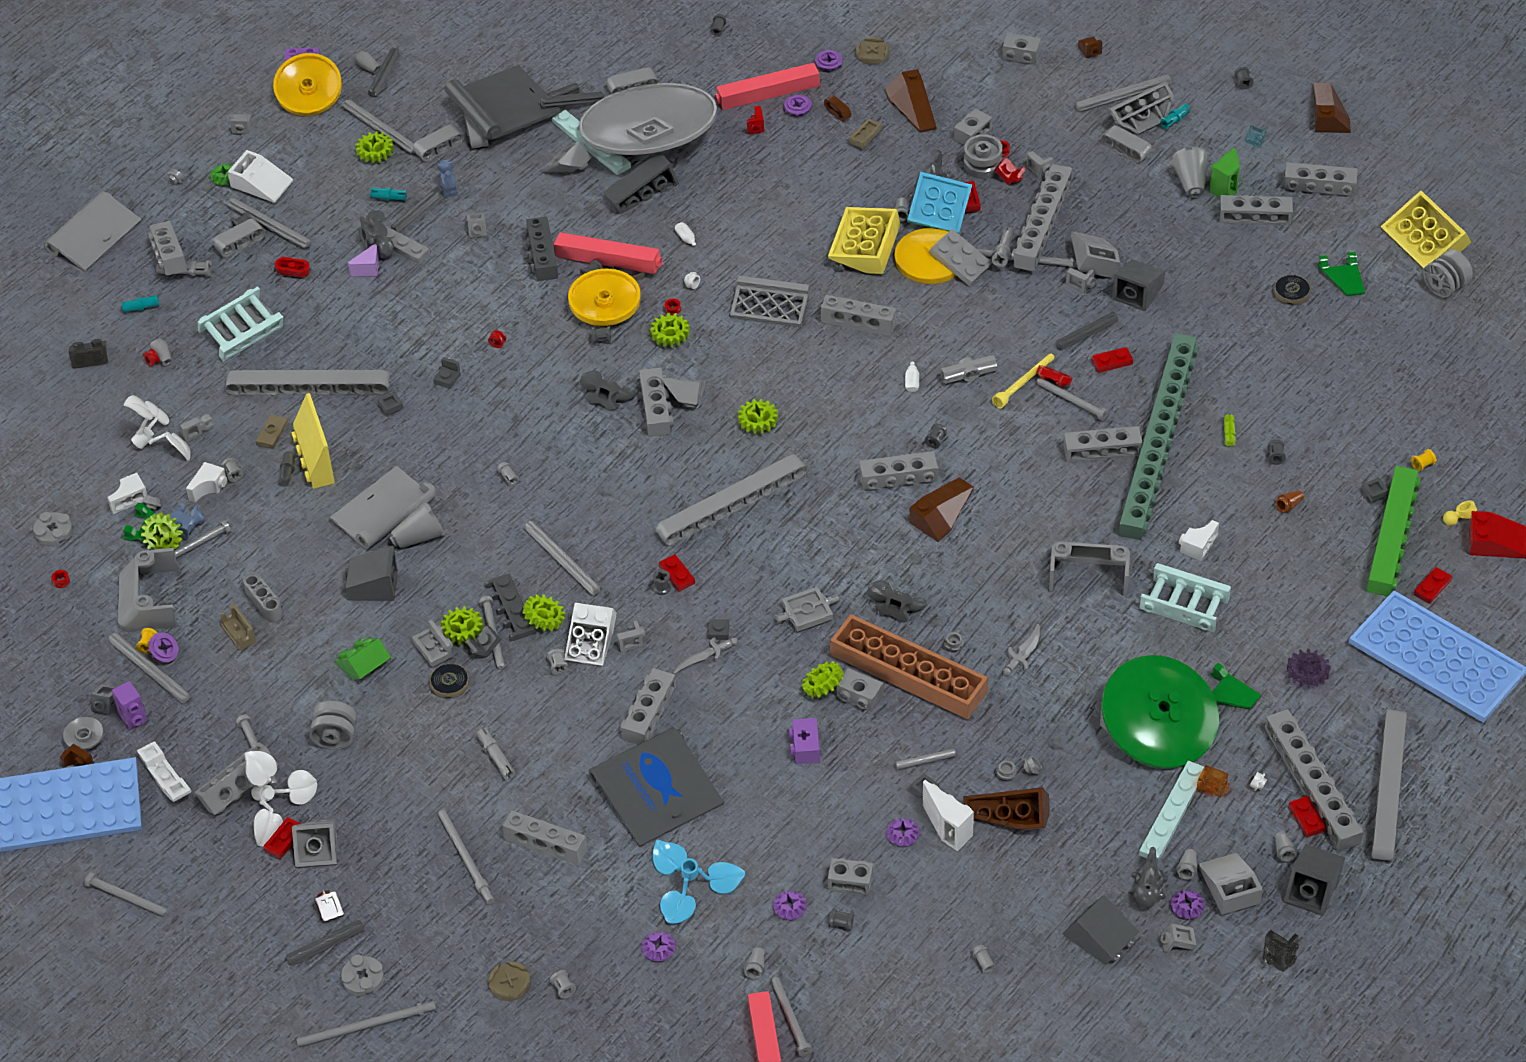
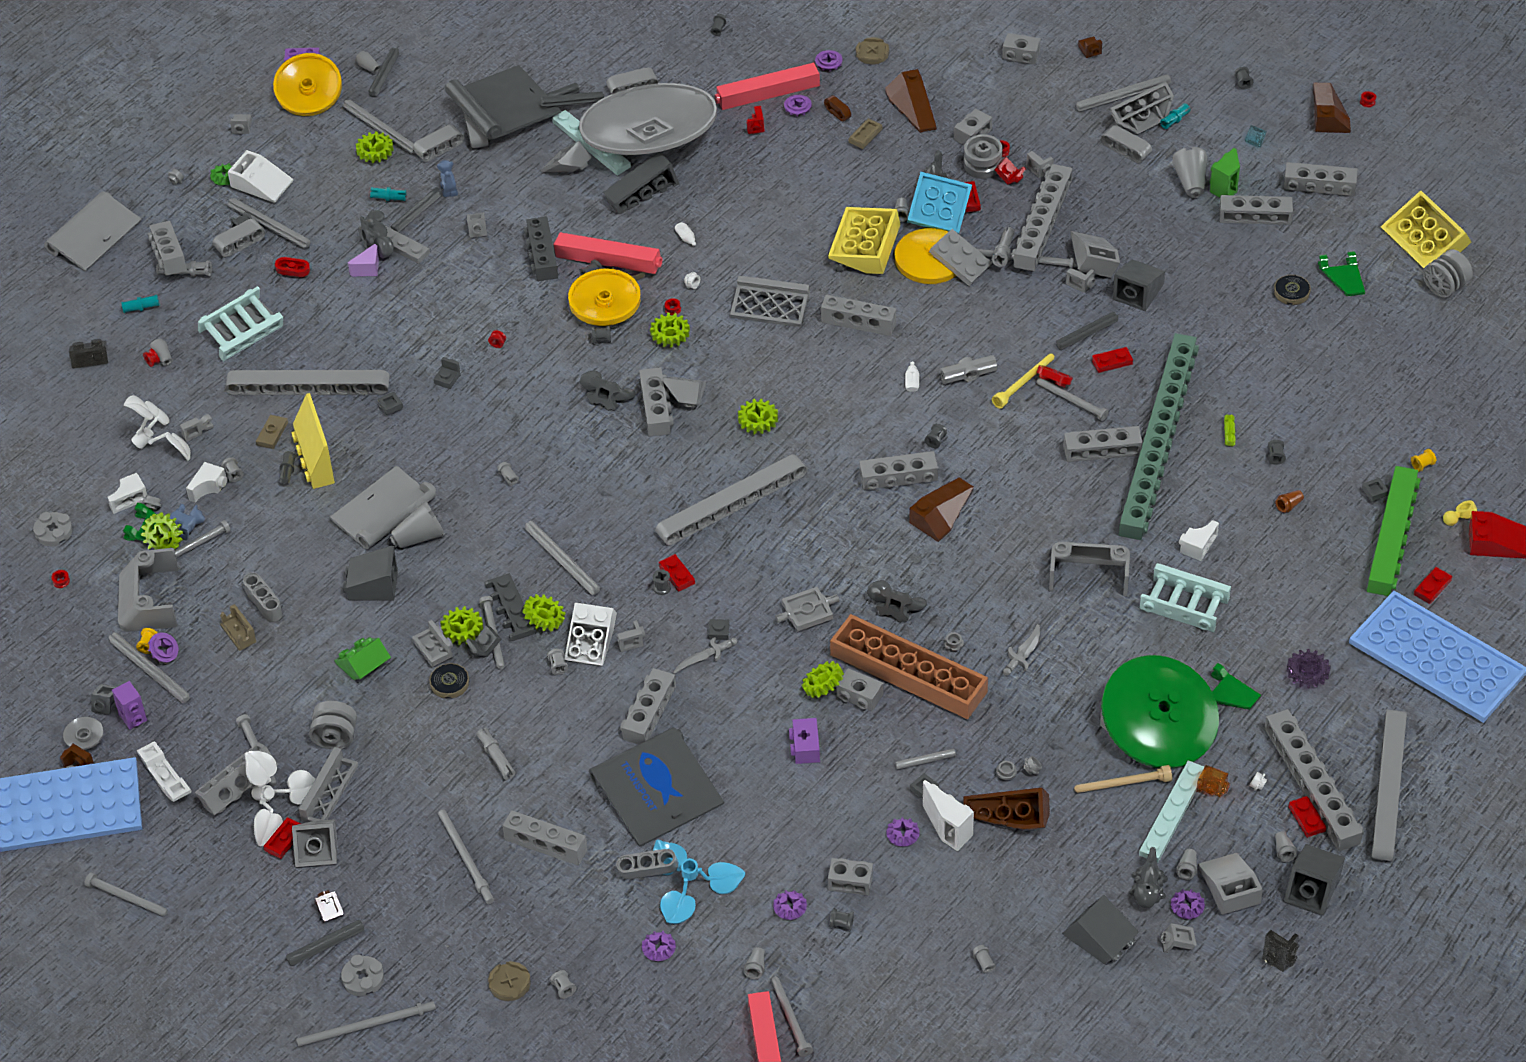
none -> light grey fence [299,747,358,822]
none -> light grey beam [616,849,679,879]
none -> tan piece [1074,765,1172,793]
none -> red bush [1360,91,1377,107]

